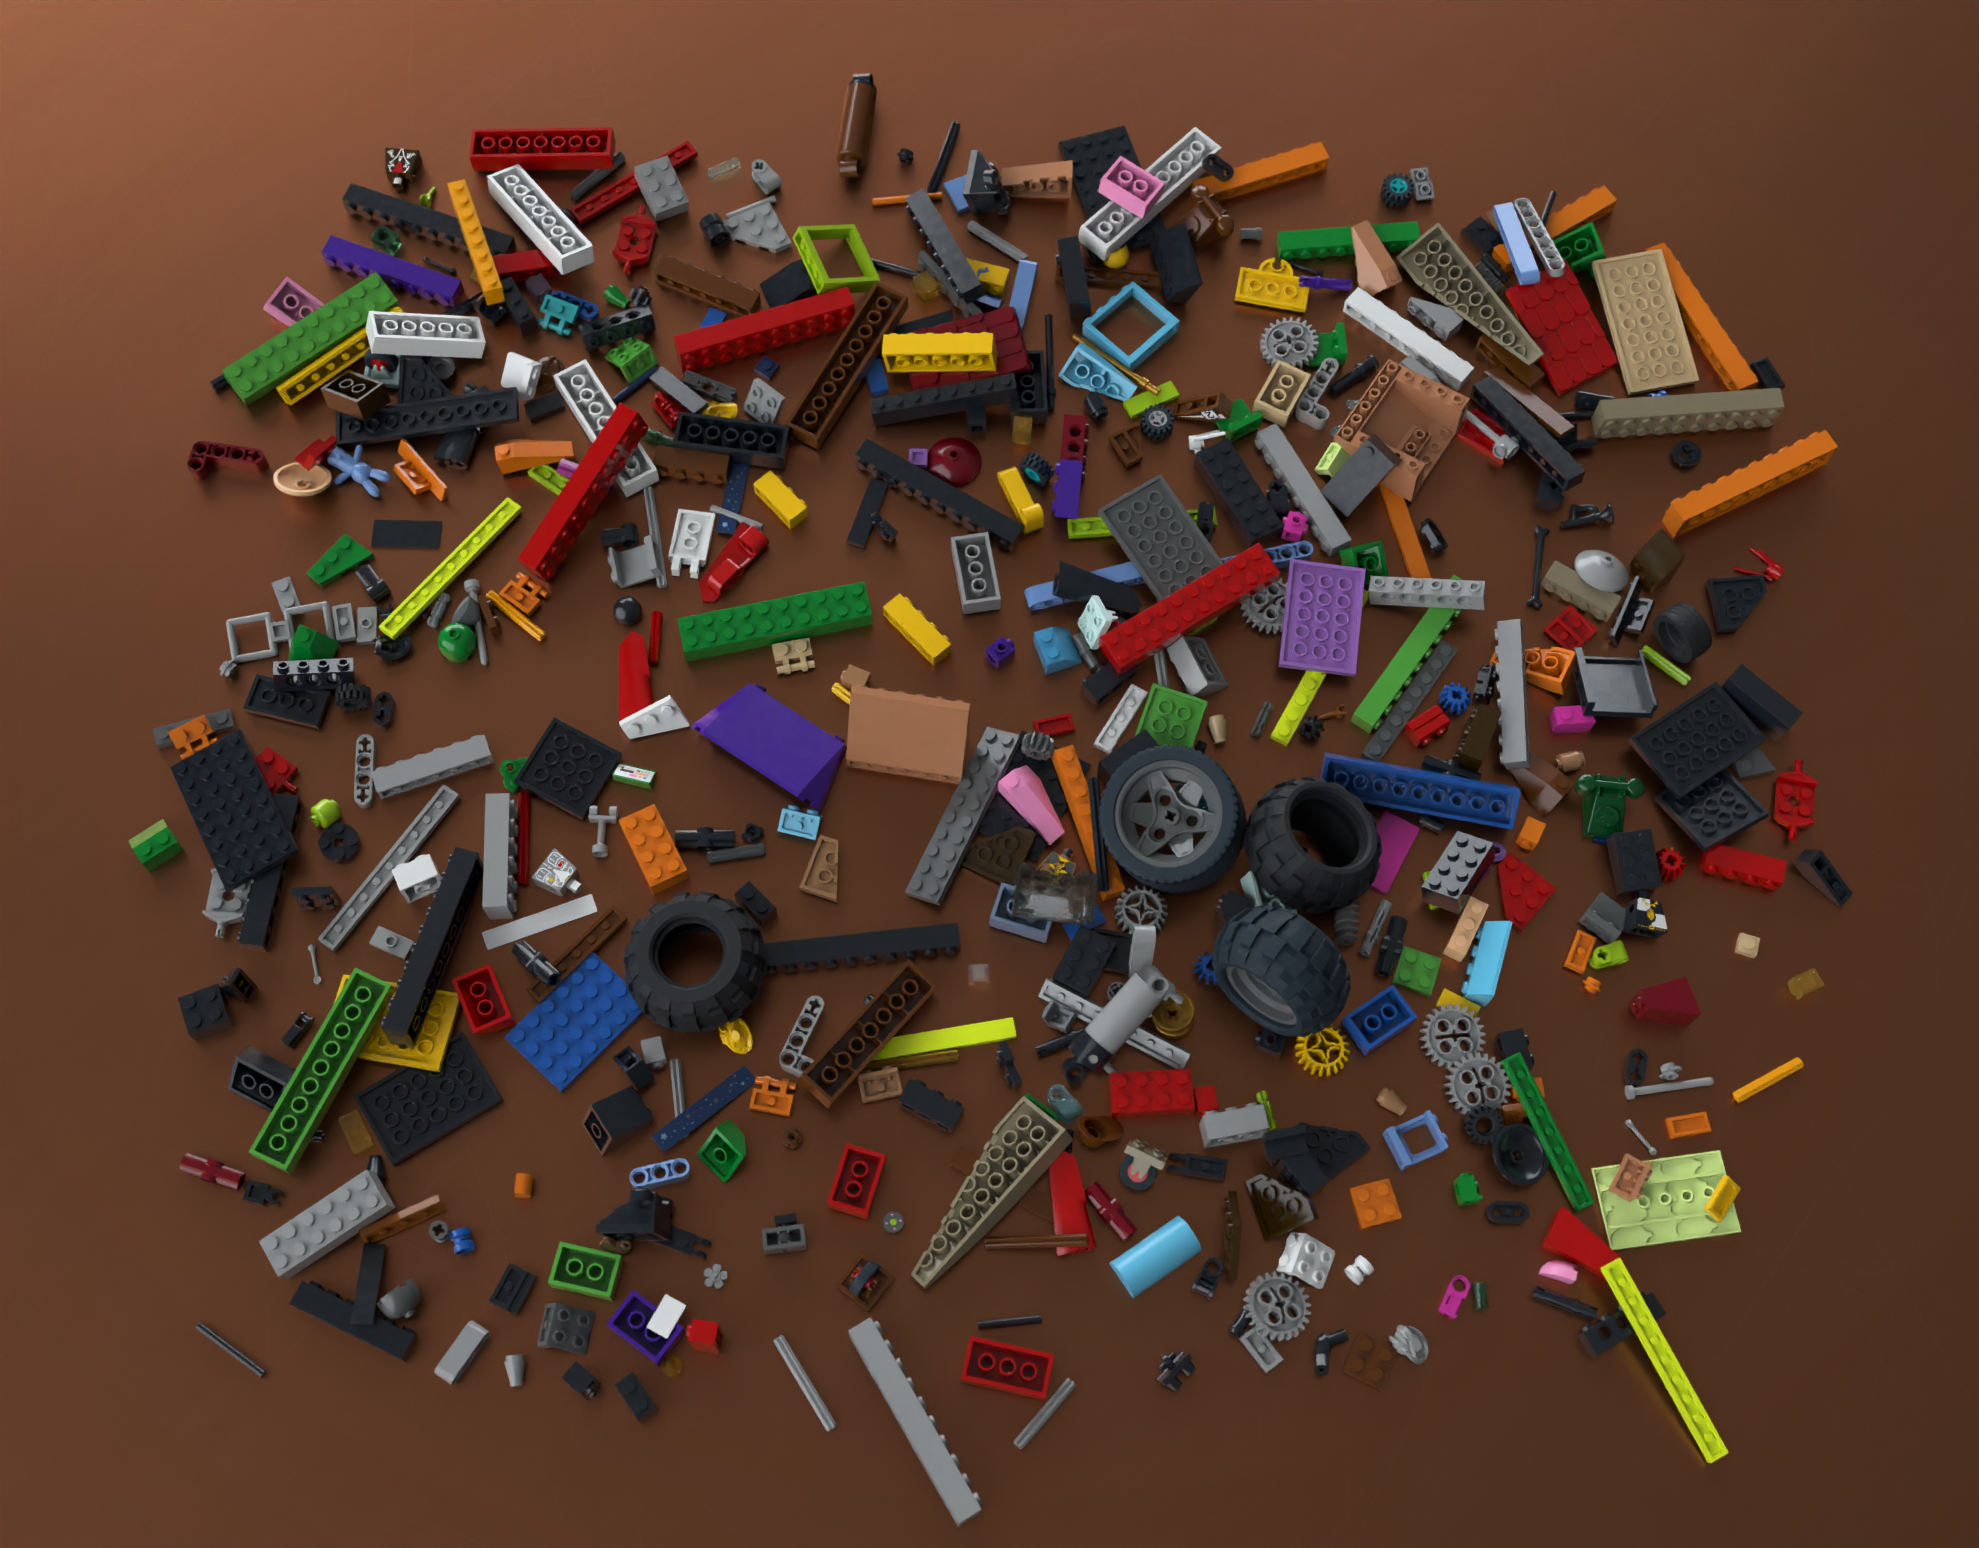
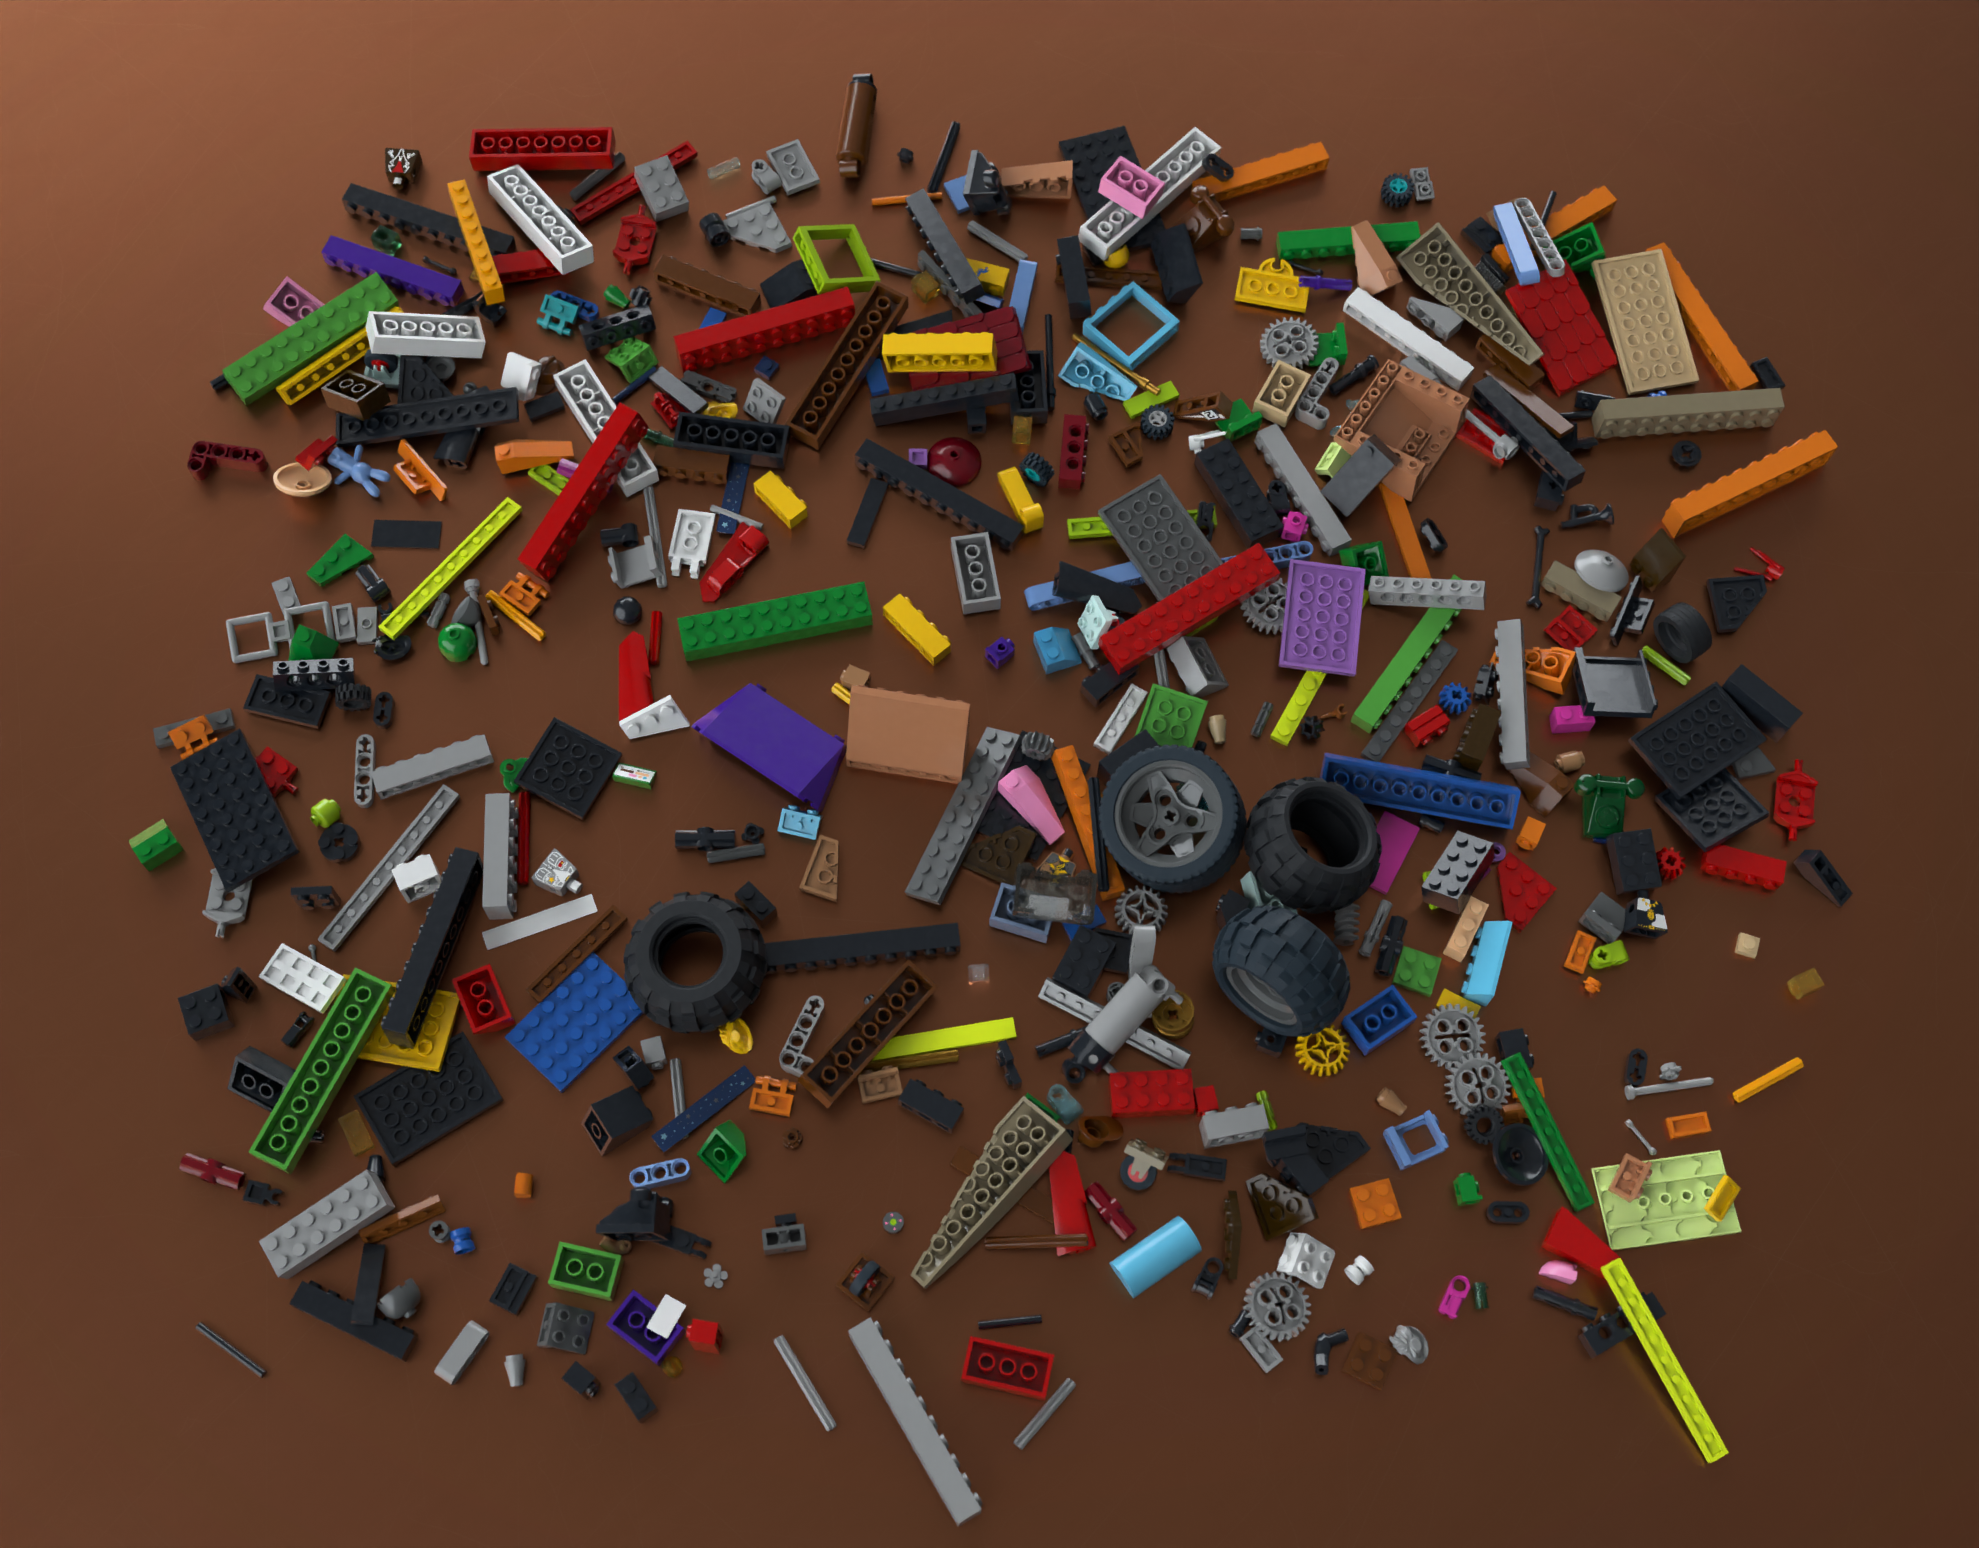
light grey plate [219,659,237,678] -> none
black brick [237,794,303,952] -> none
light grey plate [369,926,414,961] -> none
lime hand [420,187,436,208] -> none
black brick [500,276,539,336] -> none
black piece [511,940,562,987] -> none
clear purple brick [525,273,553,306] -> none
light grey bar [588,805,618,857] -> none
orange brick [618,804,689,895] -> none
tan plate [772,638,815,675] -> none
red brick [827,1143,886,1220] -> none
black plate [869,511,898,543] -> none
red tile [1033,713,1075,738] -> none
dark grey bracket [1041,1001,1077,1034] -> none
dark purple brick [1052,459,1083,519] -> none
black hips [1156,1351,1196,1391] -> none
blue gear [1194,951,1217,985] -> none
dark red slope [1630,976,1701,1026] -> none
none -> white plate [258,943,347,1014]
none -> light grey plate [766,139,820,195]

